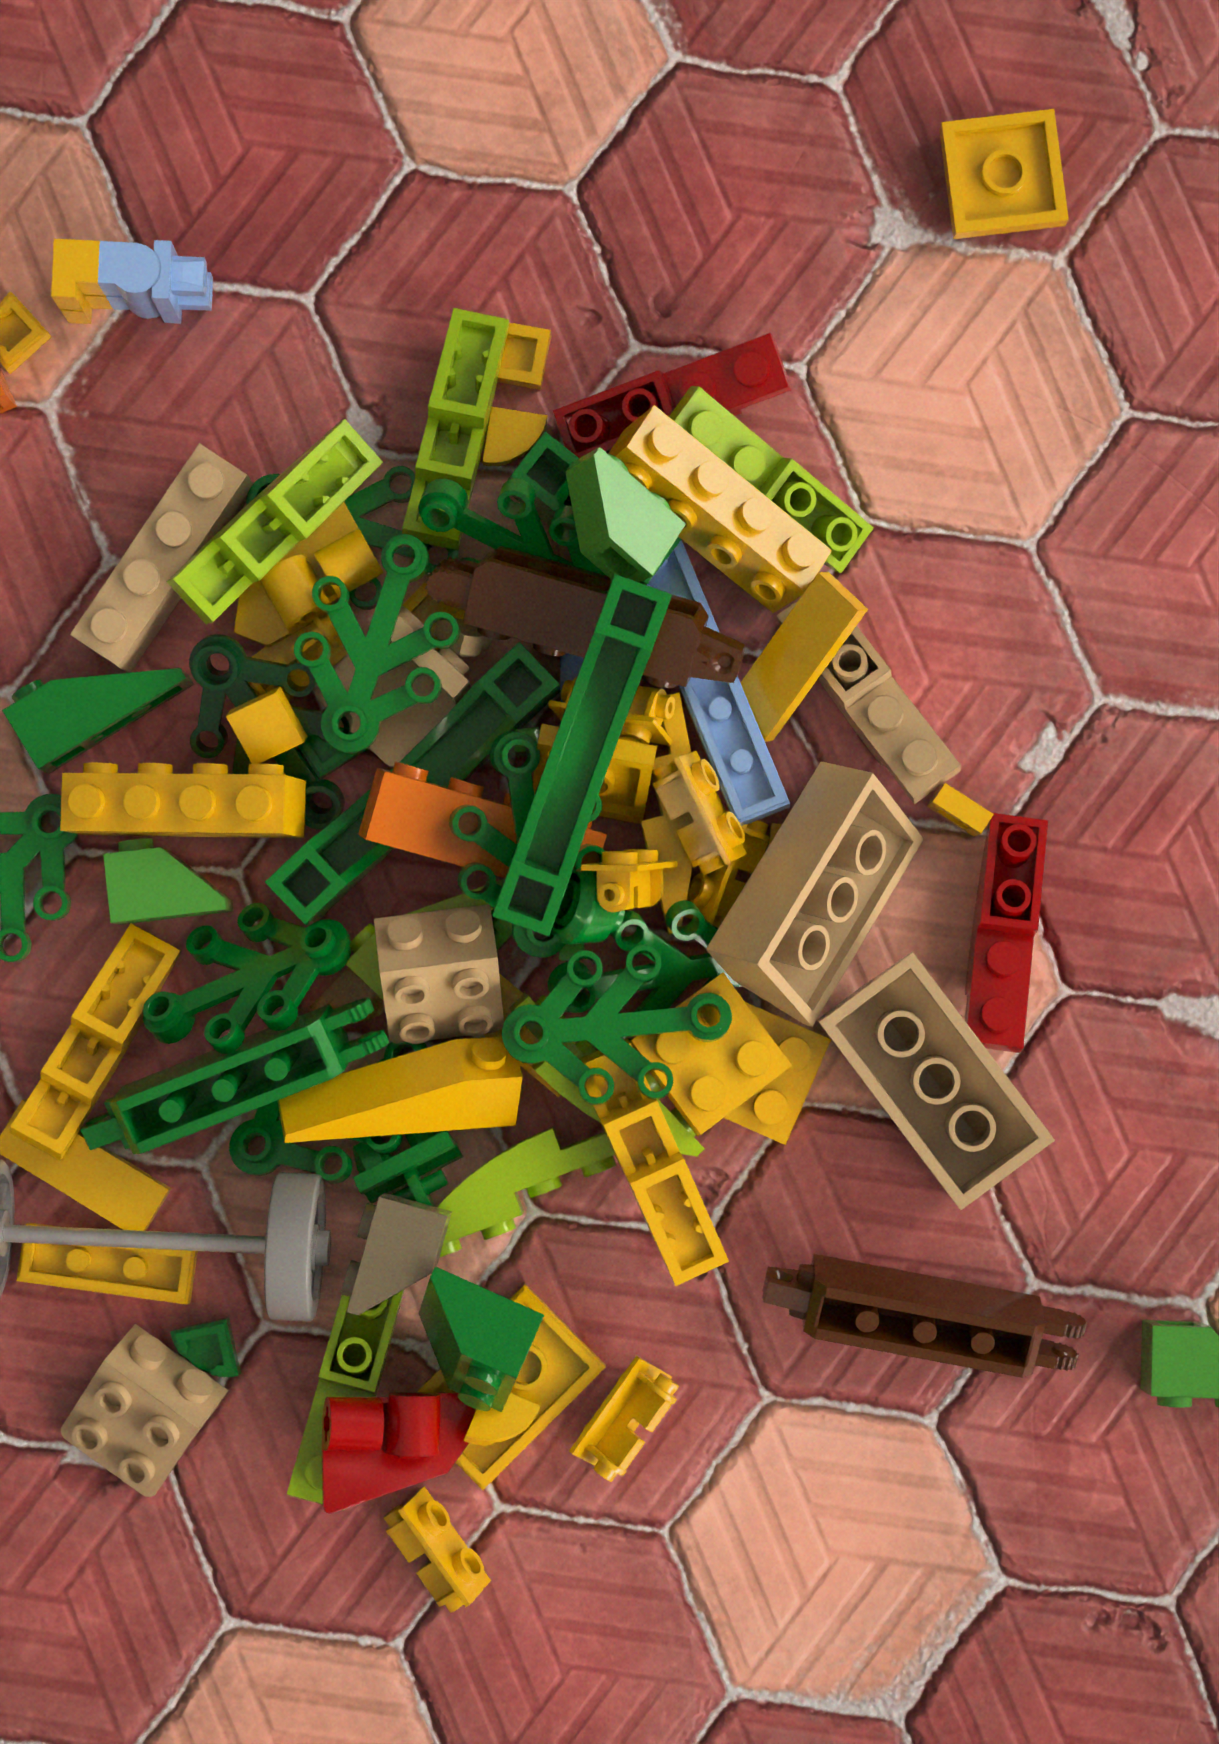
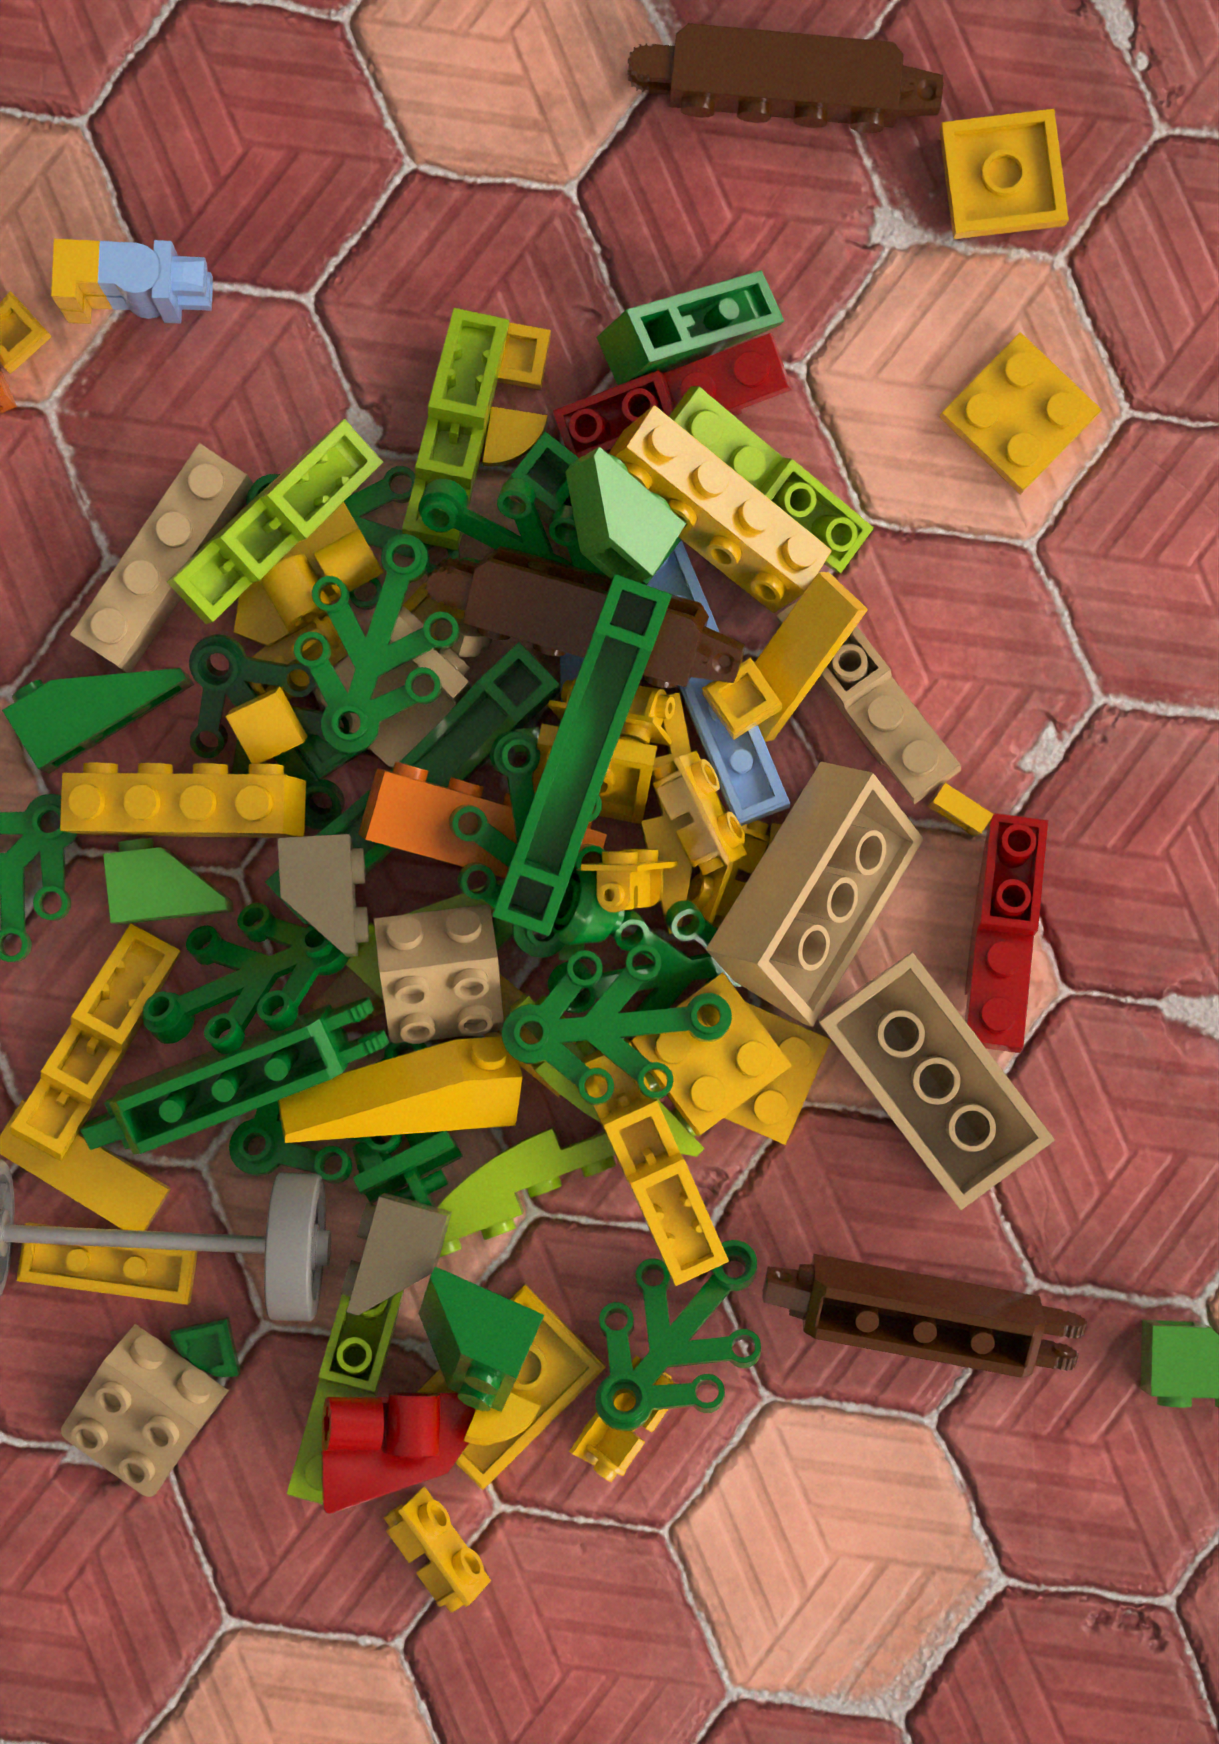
none -> dark tan slope [277,834,369,957]
none -> green plant [595,1240,761,1431]
none -> green slope [596,270,785,385]
none -> reddish brown hinge [628,23,944,133]
none -> yellow tile [702,657,782,740]
none -> yellow plate [939,332,1102,495]

